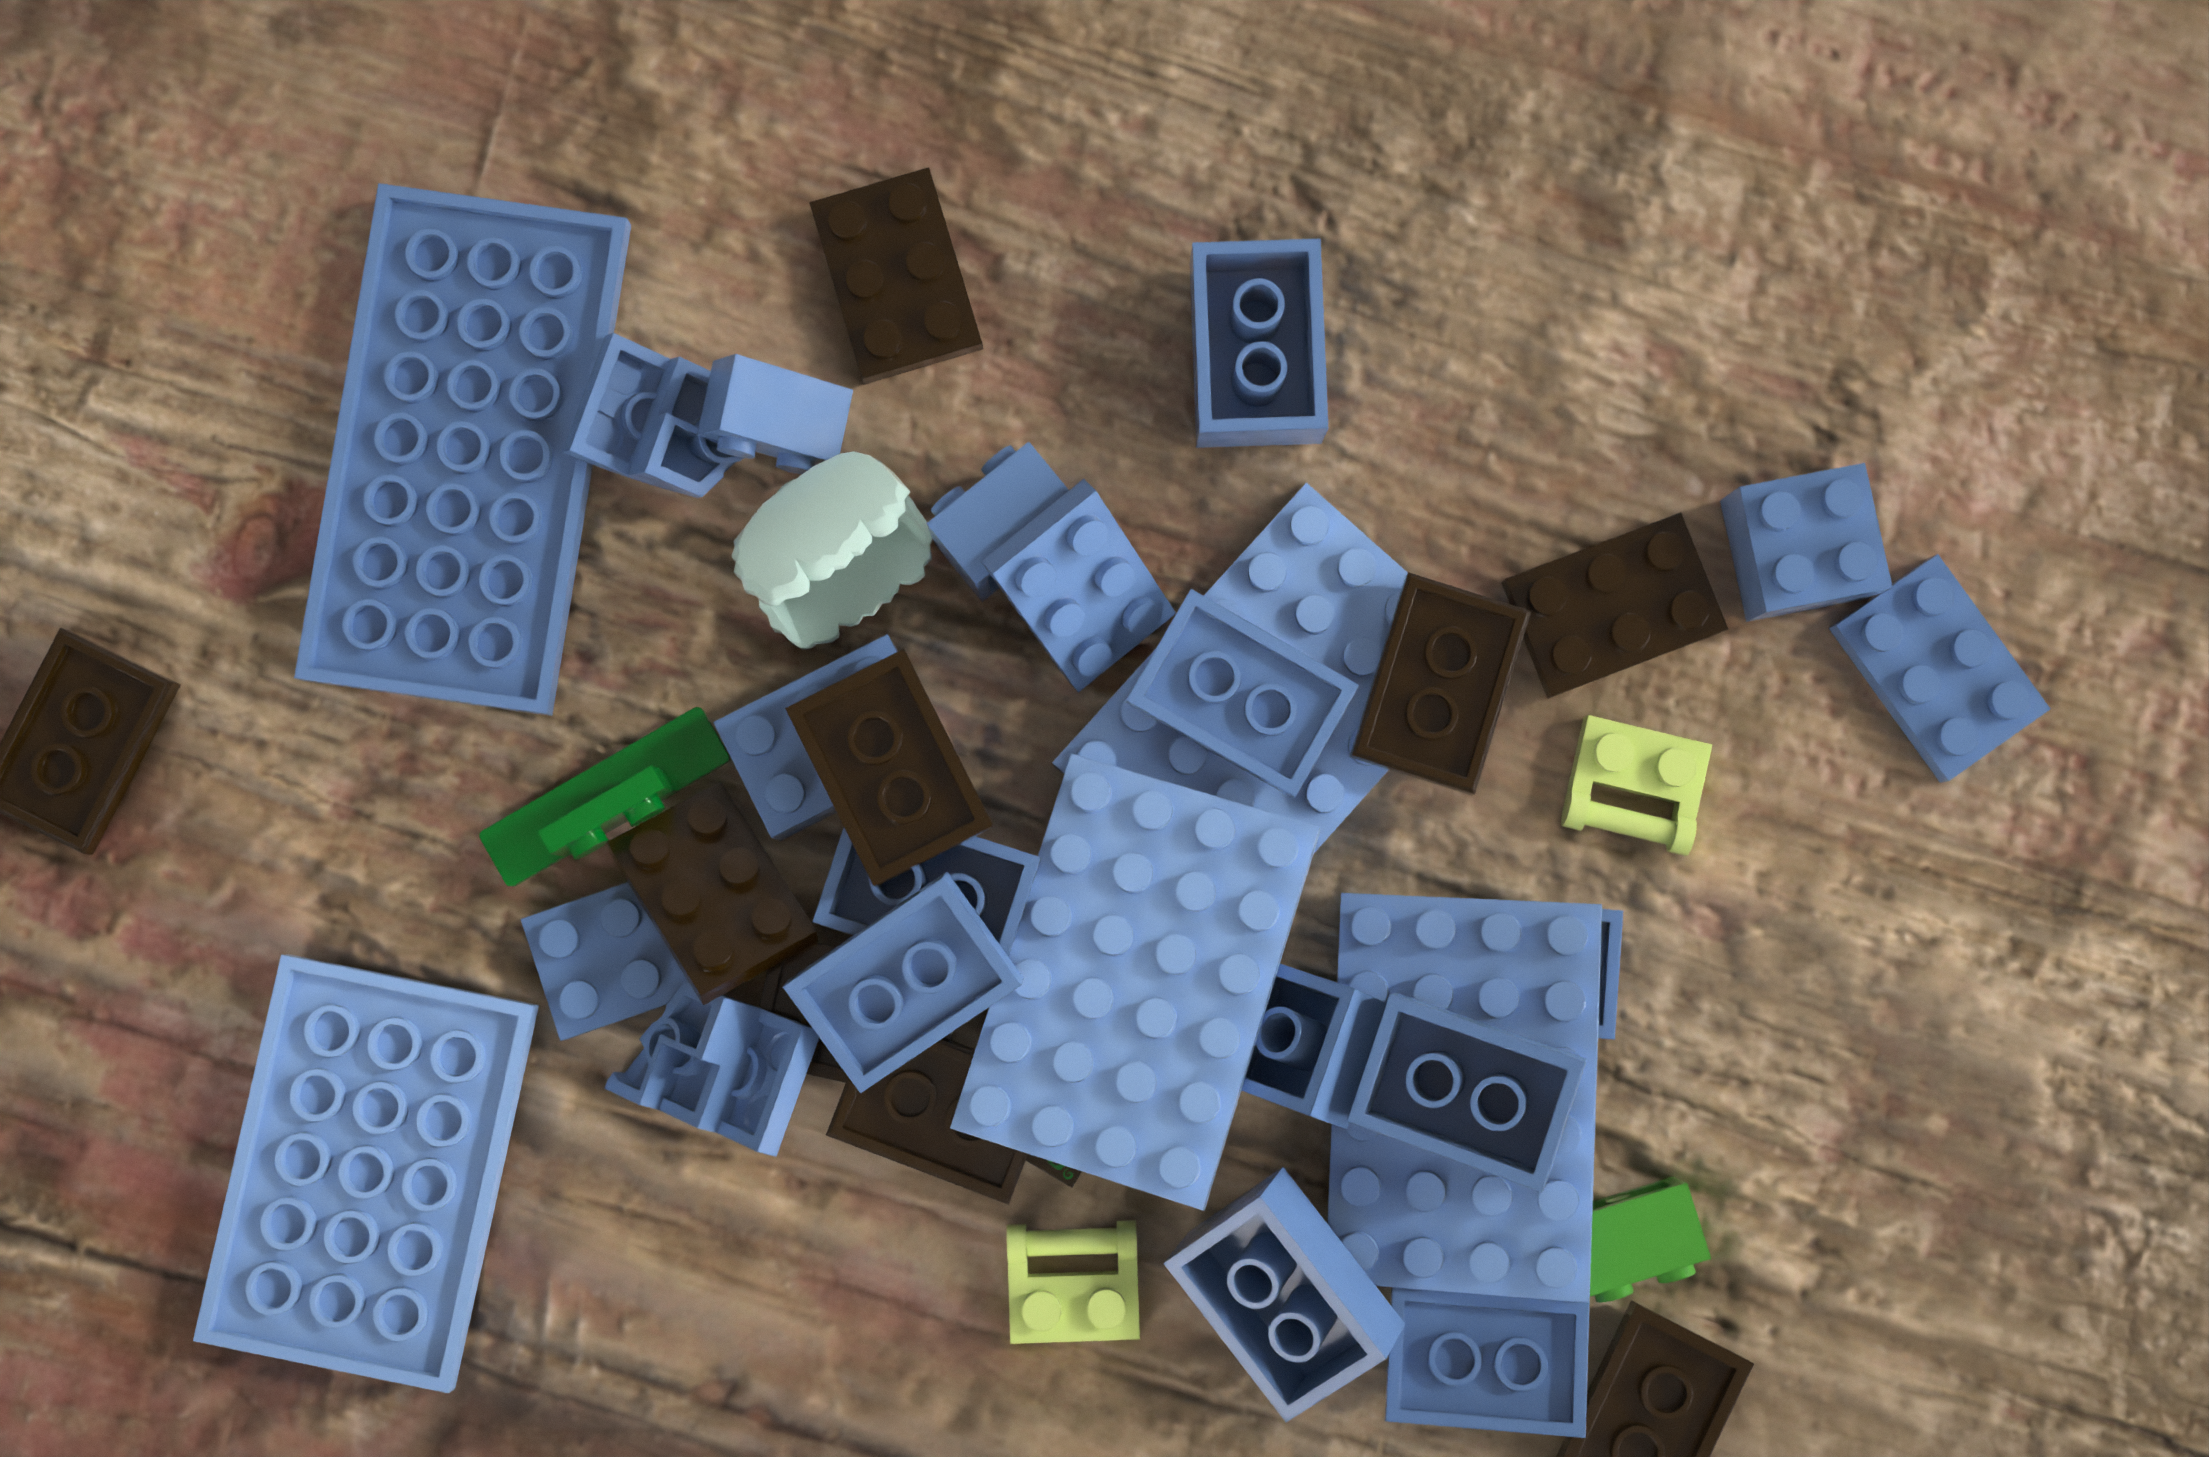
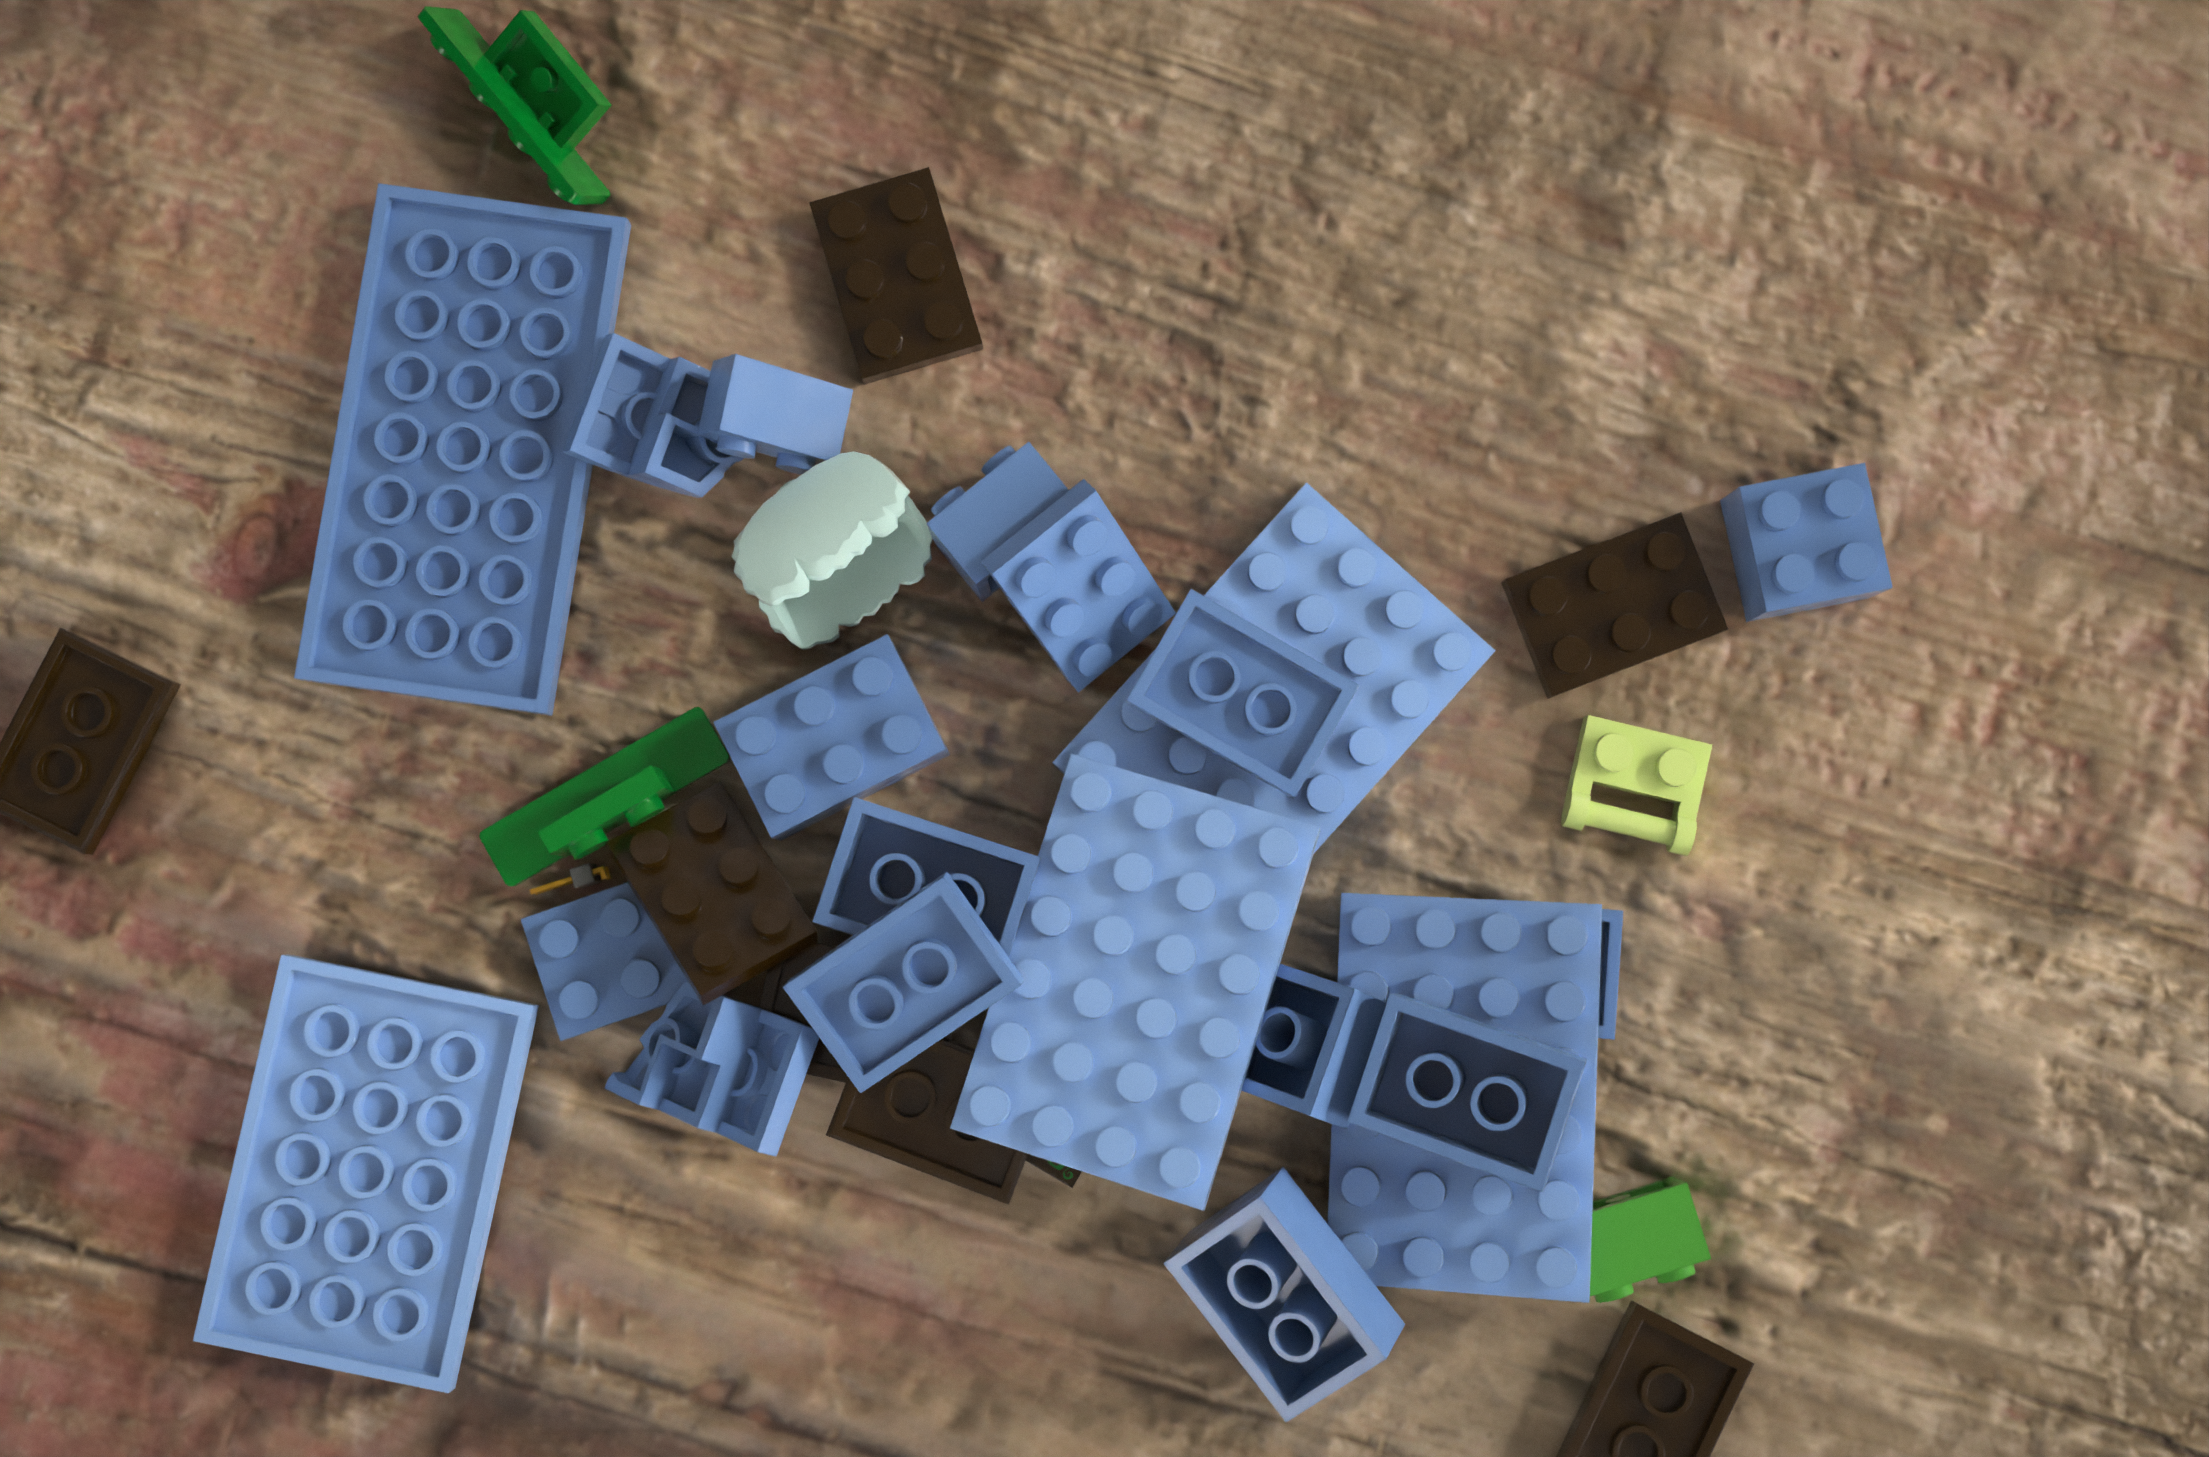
dark brown plate [785,649,994,887] -> none
yellowish green plate [1007,1220,1140,1344] -> none
medium blue brick [1189,239,1328,448] -> none
dark brown tile [1349,572,1531,796] -> none
medium blue plate [1385,1287,1590,1438] -> none
medium blue plate [1829,554,2051,783] -> none
none -> green bracket [417,6,612,205]
none -> piece [529,863,612,895]

